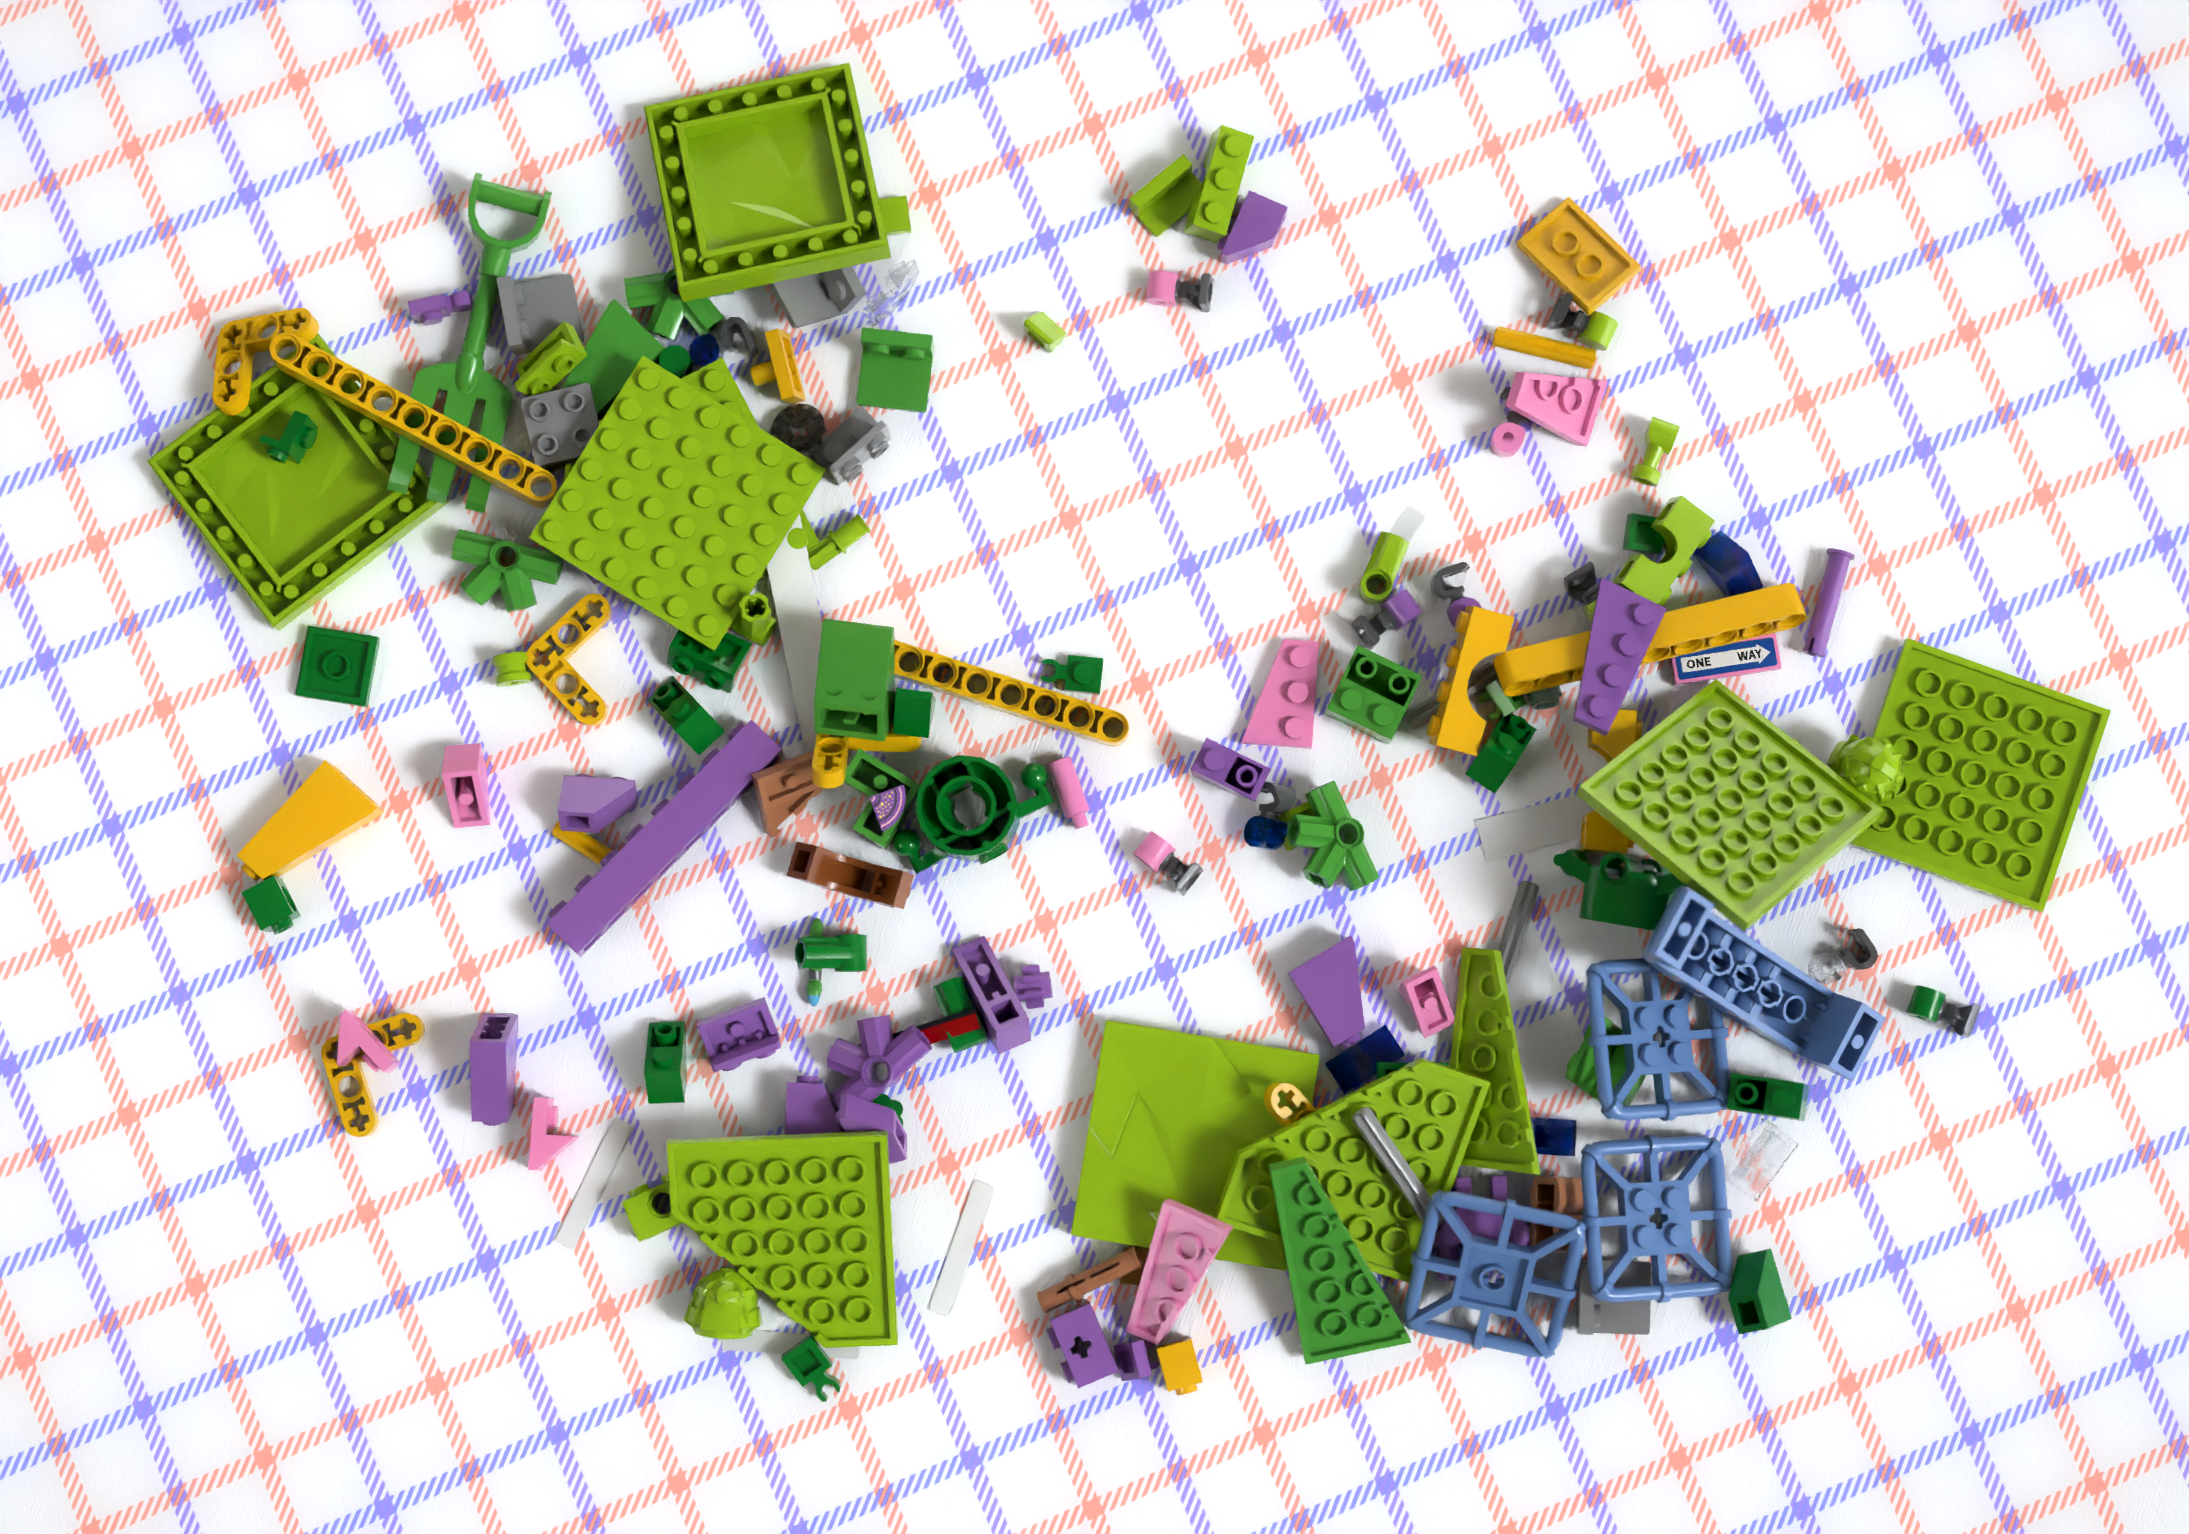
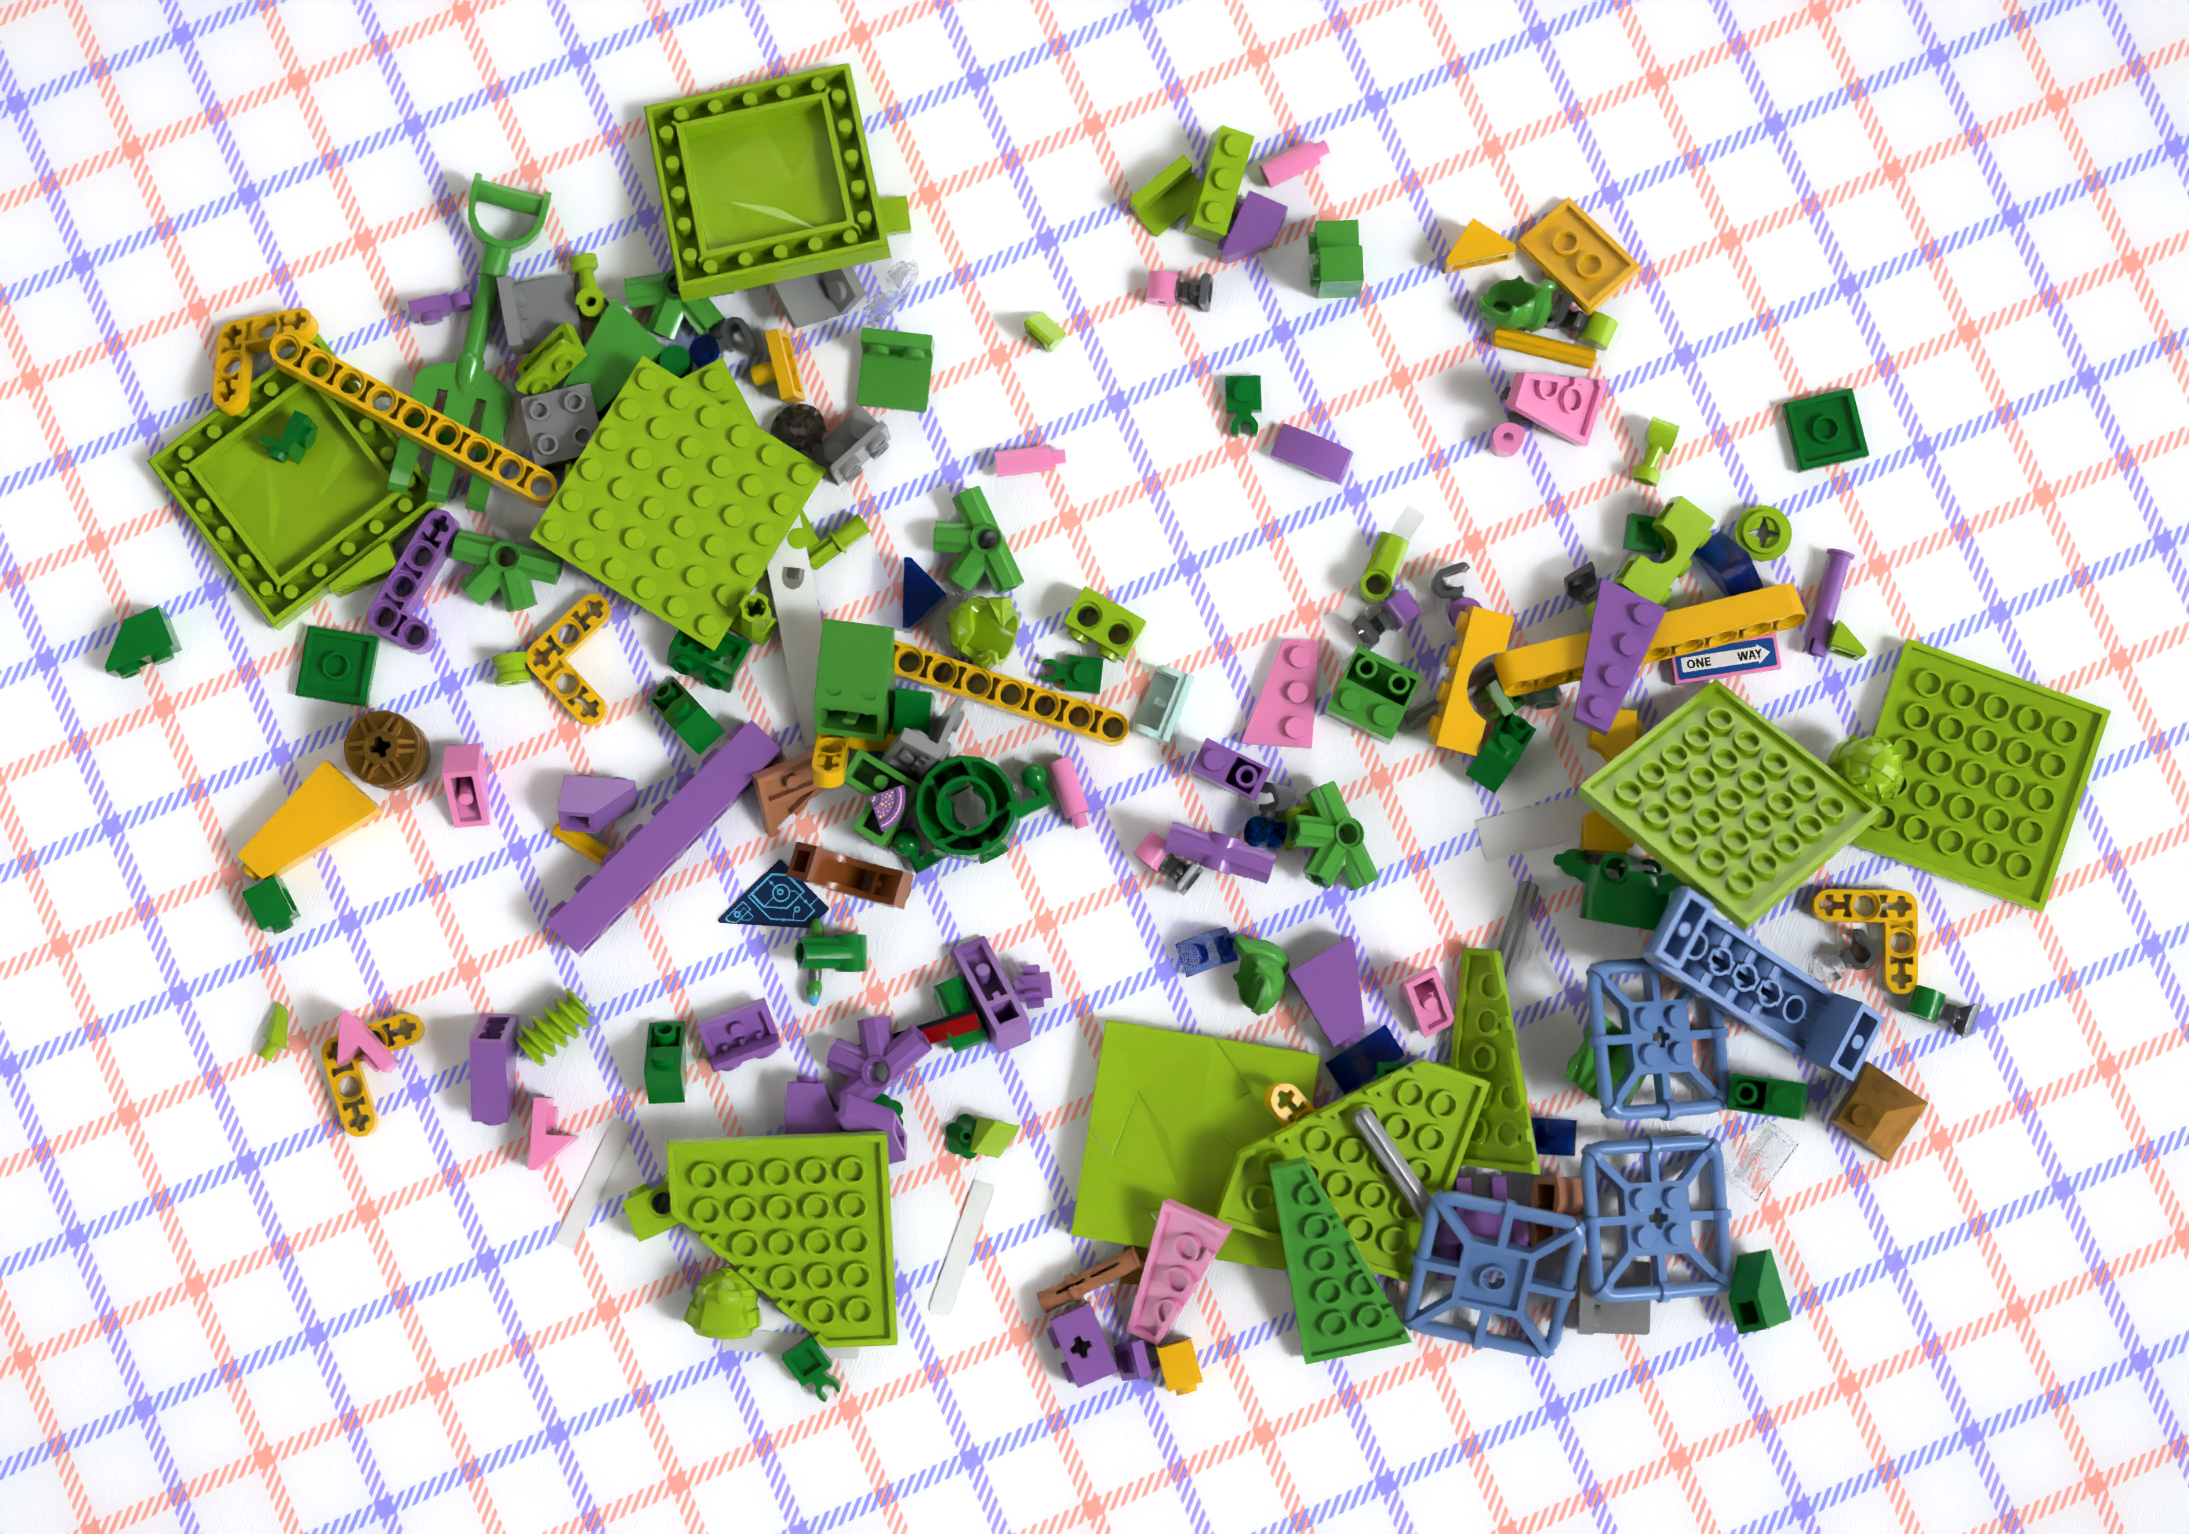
none -> green slope [104,606,183,679]
none -> lime bar [258,1002,288,1062]
none -> lime slope [328,540,399,598]
none -> pearl gold wheel [344,710,431,791]
none -> medium lavender beam [367,509,461,655]
none -> lime piece [515,988,595,1067]
none -> lime leg [569,253,609,323]
none -> dark blue sticker [718,859,829,928]
none -> clear smoke hinge [782,567,805,589]
none -> light grey bracket [880,697,965,781]
none -> clear blue slope [902,557,948,633]
none -> bright green piece [933,485,1025,595]
none -> green plant [945,1114,978,1159]
none -> lime helmet [946,596,1020,670]
none -> lime slope [970,1116,1020,1158]
none -> bright pink cylinder [995,445,1066,477]
none -> lime brick [1063,586,1147,663]
none -> light aqua hinge [1132,664,1195,746]
none -> medium lavender piece [1164,822,1277,884]
none -> clear blue bracket [1175,927,1238,977]
none -> green plate [1225,375,1262,438]
none -> bright green hair [1232,933,1290,1016]
none -> bright pink cylinder [1259,140,1330,189]
none -> medium lavender slope [1270,423,1353,485]
none -> bright green brick [1308,220,1364,299]
none -> yellow slope [1443,218,1517,274]
none -> bright green hair [1477,275,1557,332]
none -> lime gear [1734,505,1792,562]
none -> green tile [1781,388,1869,473]
none -> yellow beam [1810,889,1918,995]
none -> lime slope [1826,620,1867,661]
none -> pearl gold slope [1828,1062,1928,1162]

